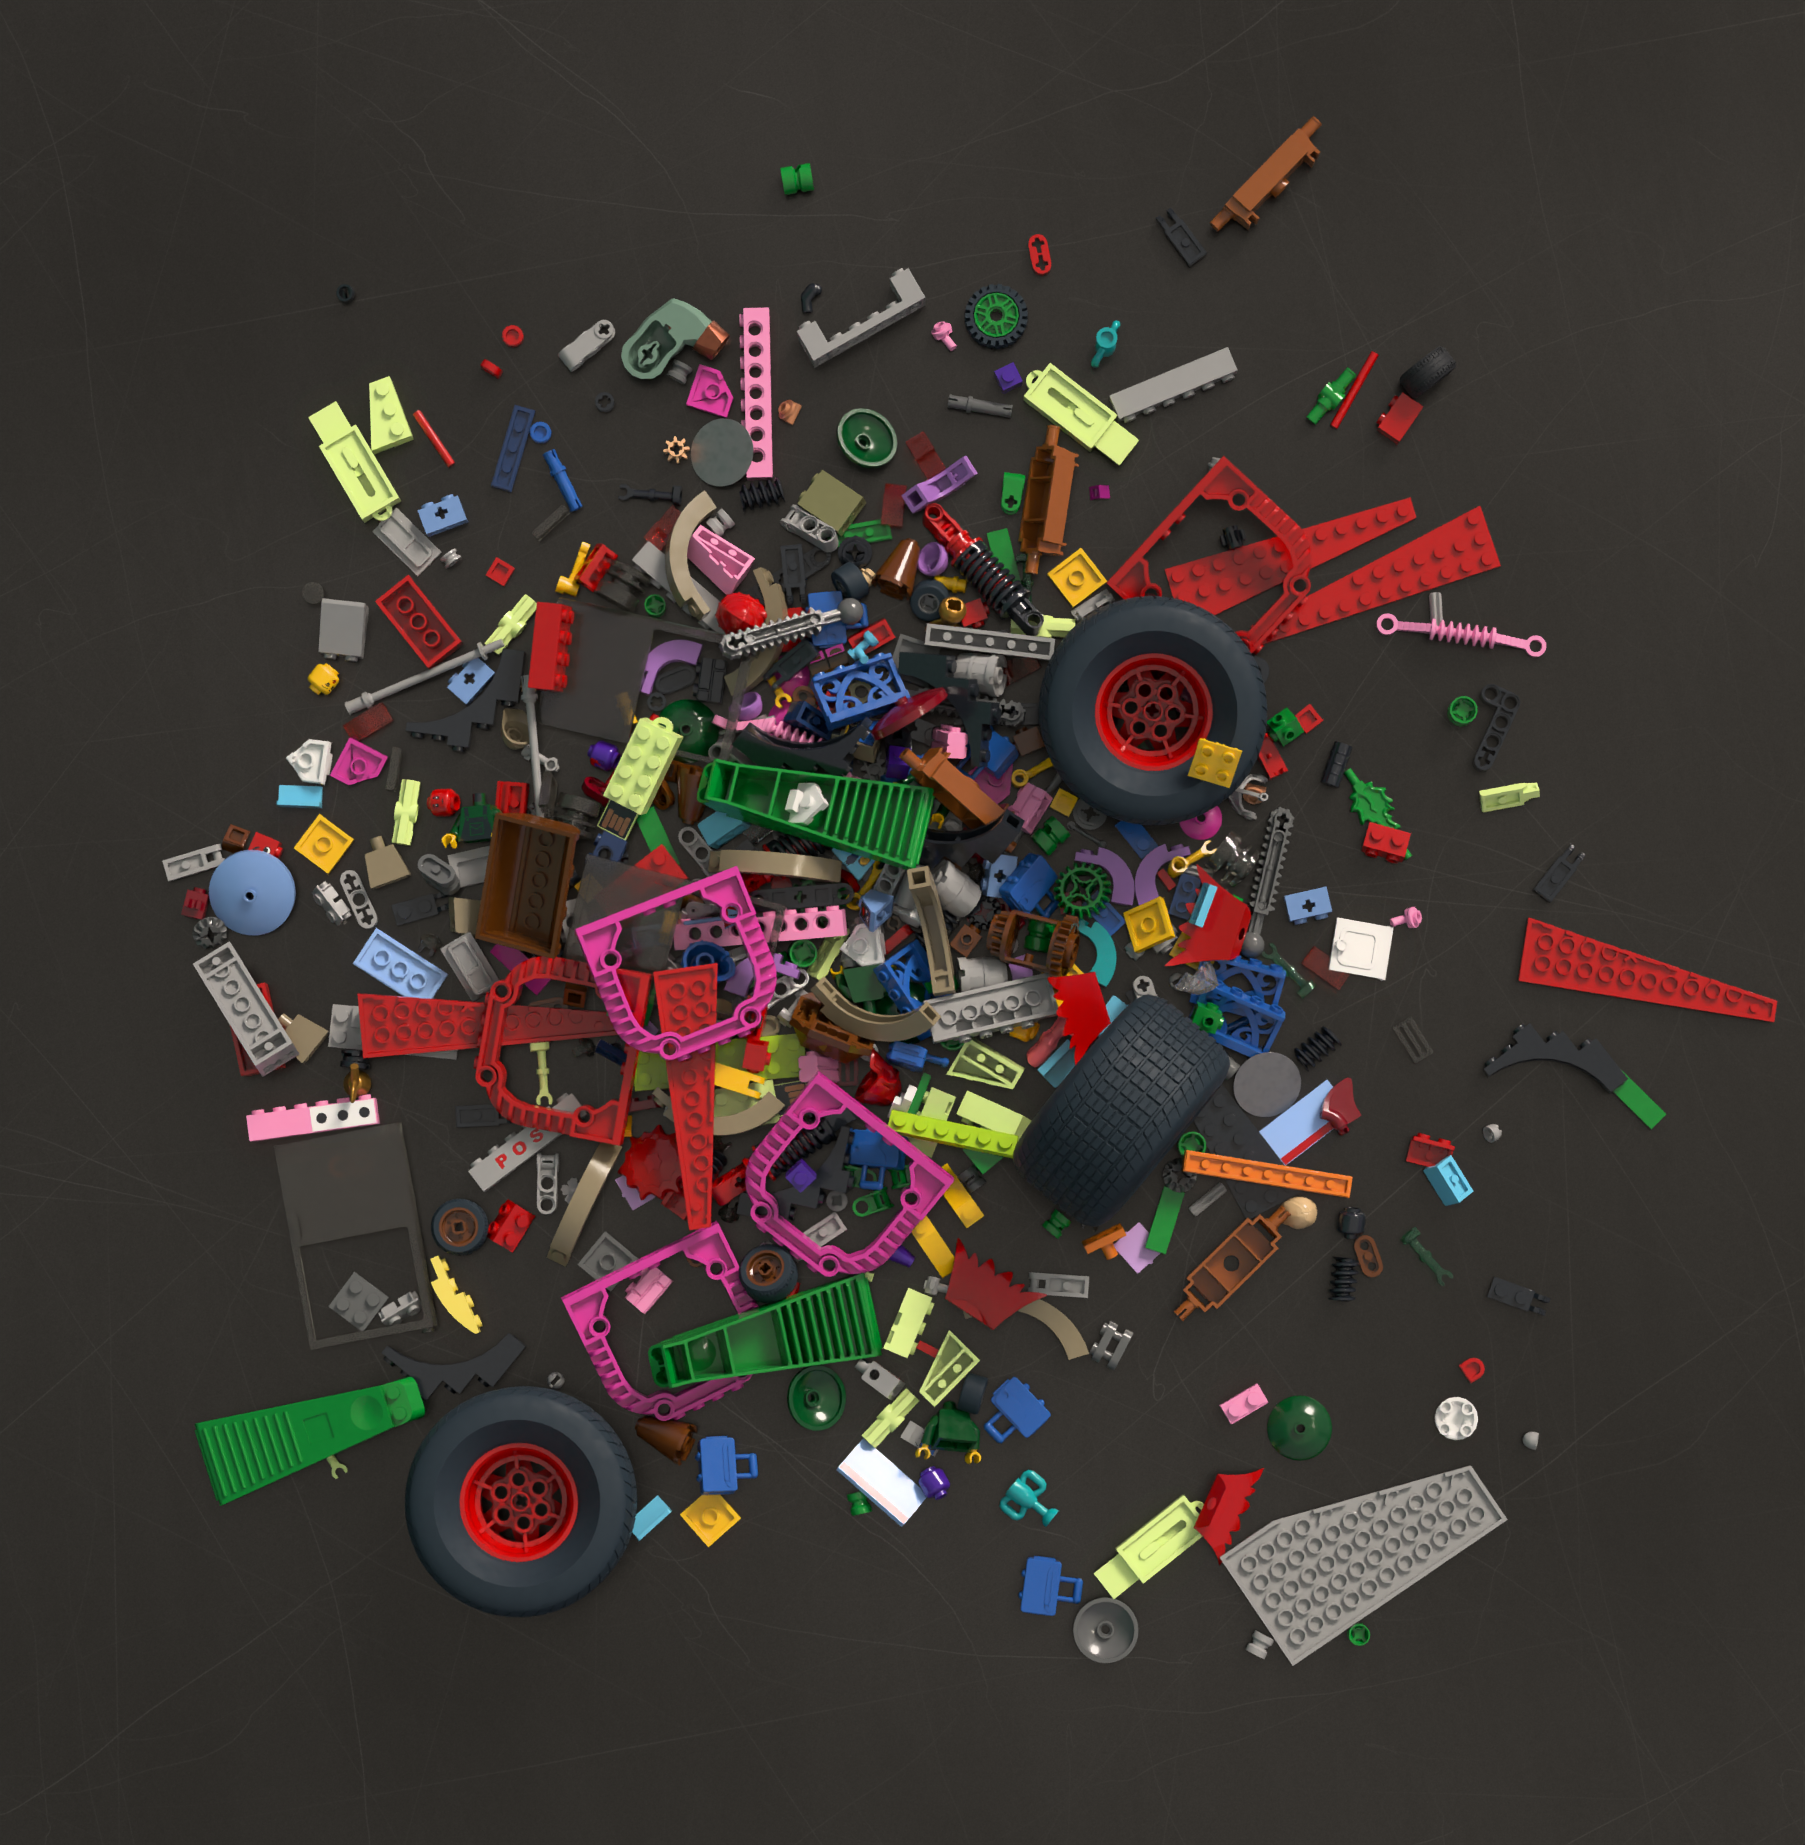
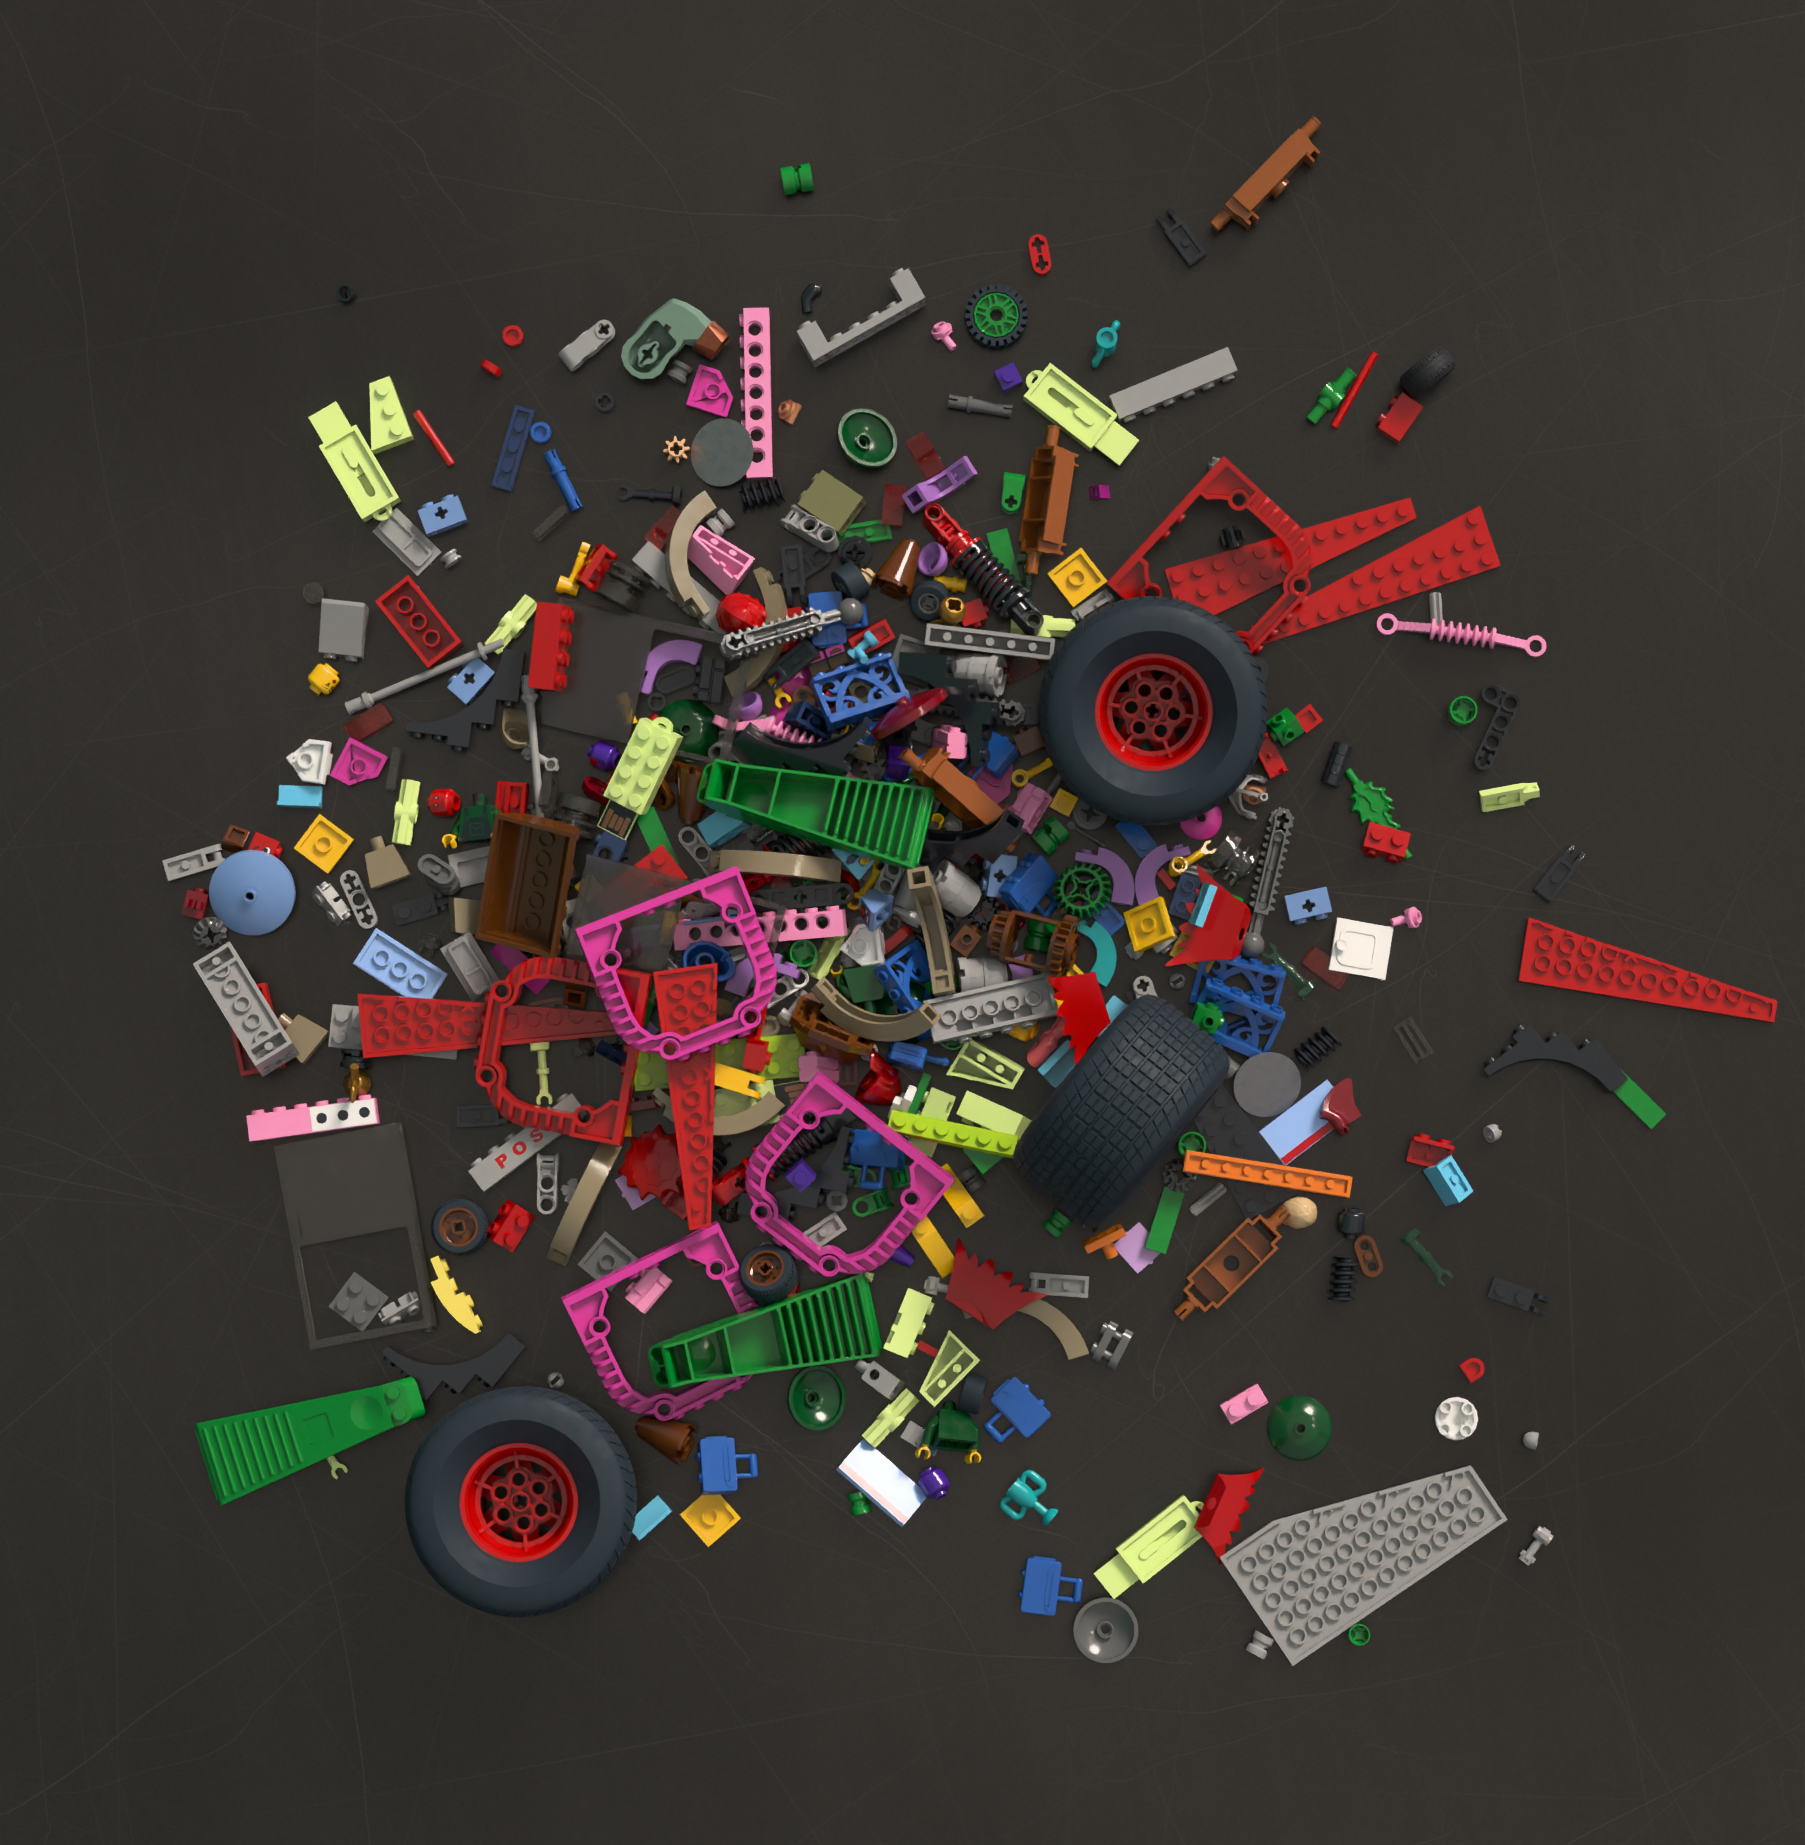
red tile [486,557,515,587] -> none
green wheel [644,594,667,618] -> none
white plate [785,783,829,826] -> none
clear slope [1175,961,1219,995] -> none
yellow hinge [1188,738,1242,788] -> none
none -> light grey bar [1518,1526,1553,1566]

